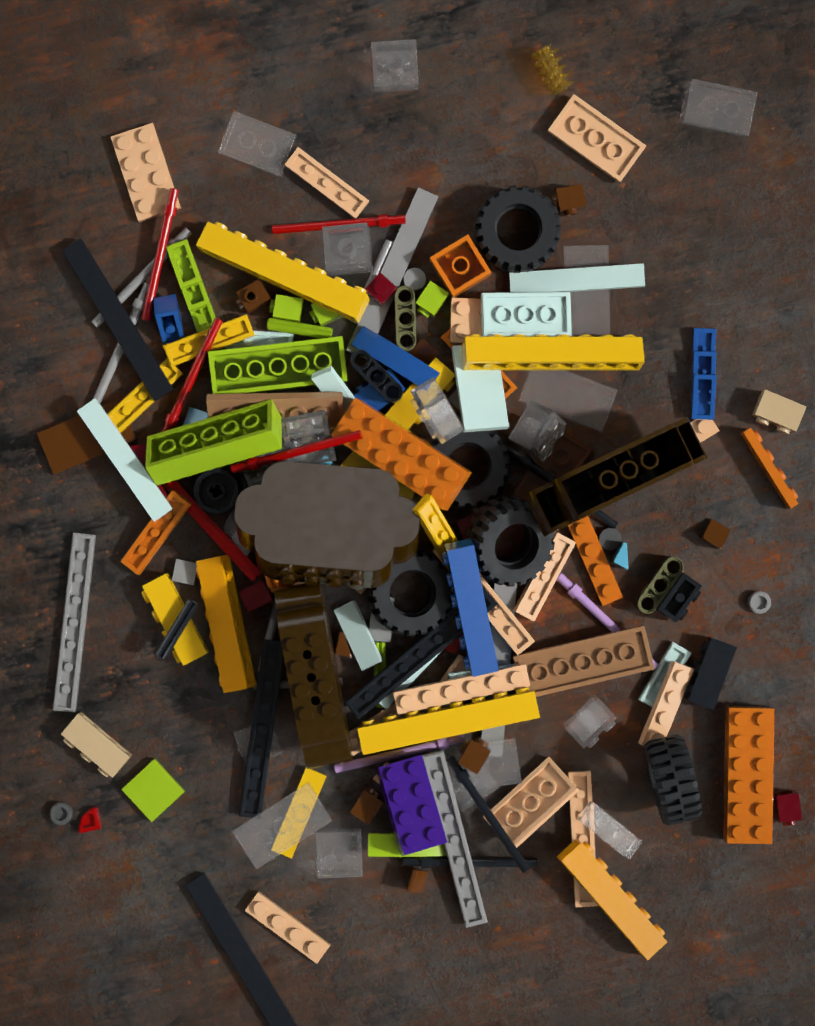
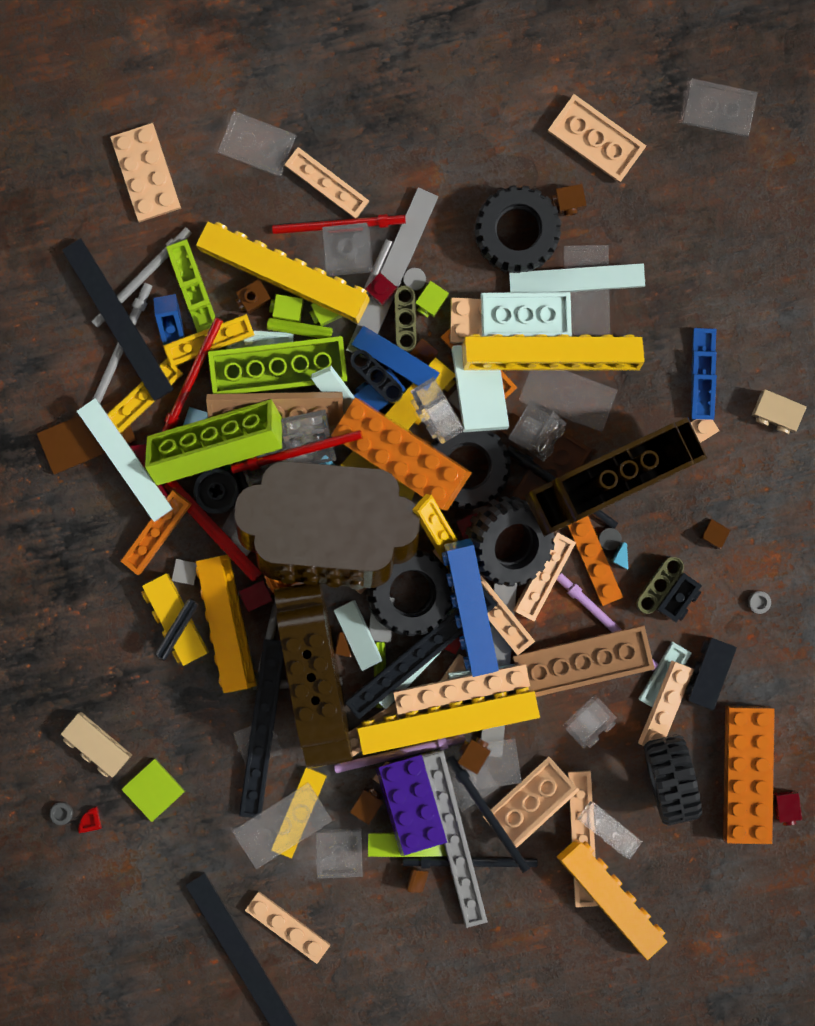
light grey tile [53,533,96,713] -> none
red bar [141,188,179,321] -> none
clear brick [371,39,419,93] -> none
orange brick [429,234,492,298] -> none
clear yellow piece [531,45,574,96] -> none
orange plate [740,428,798,509] -> none

